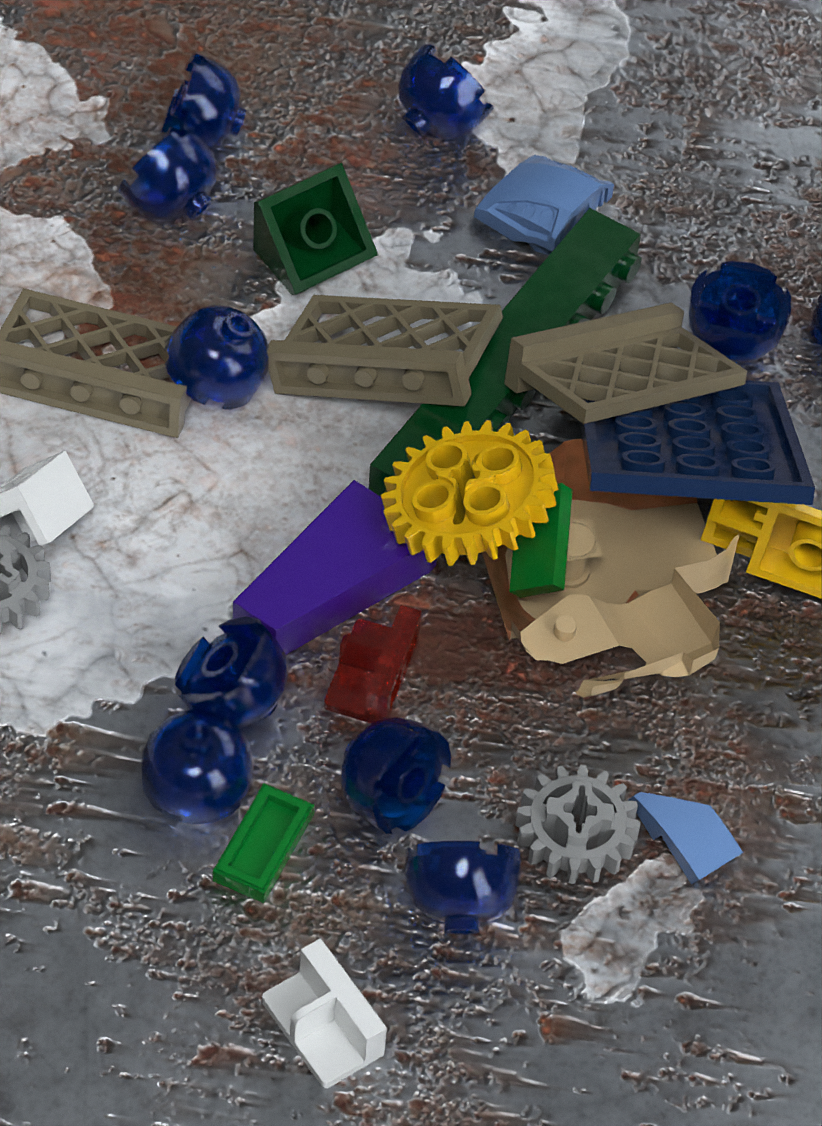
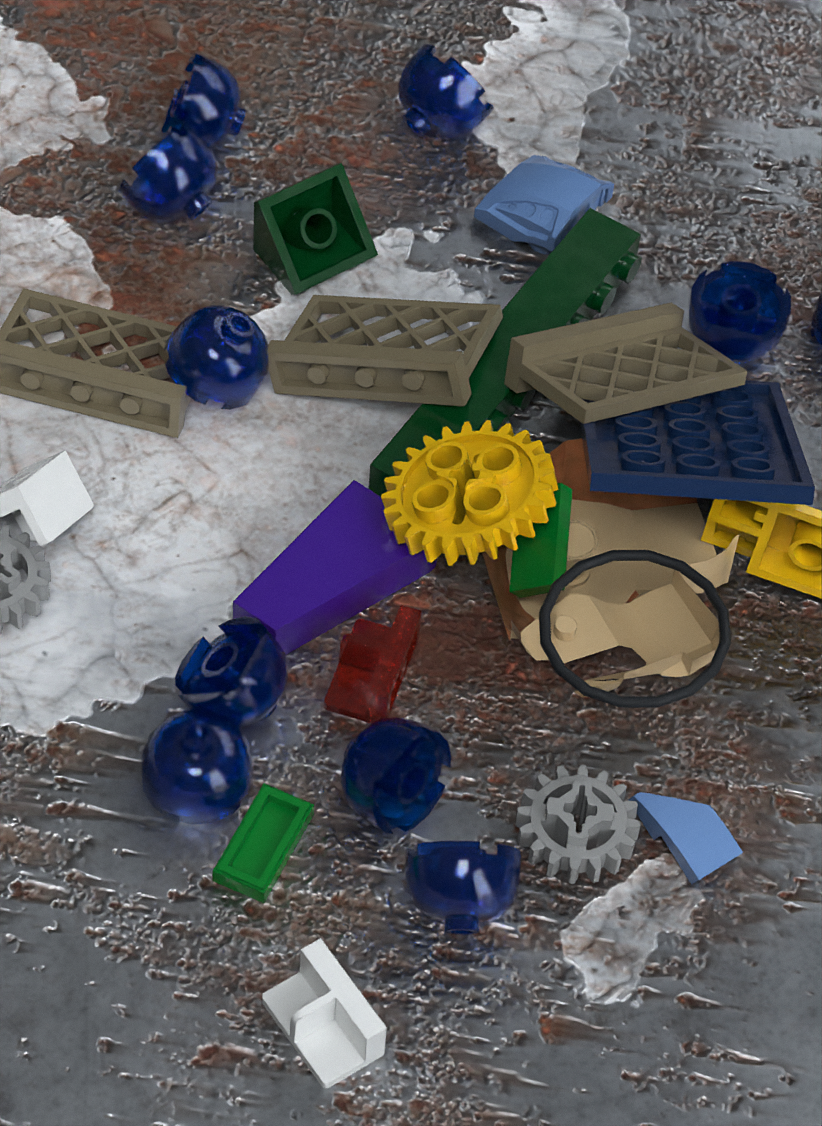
none -> black piece [539,550,731,708]

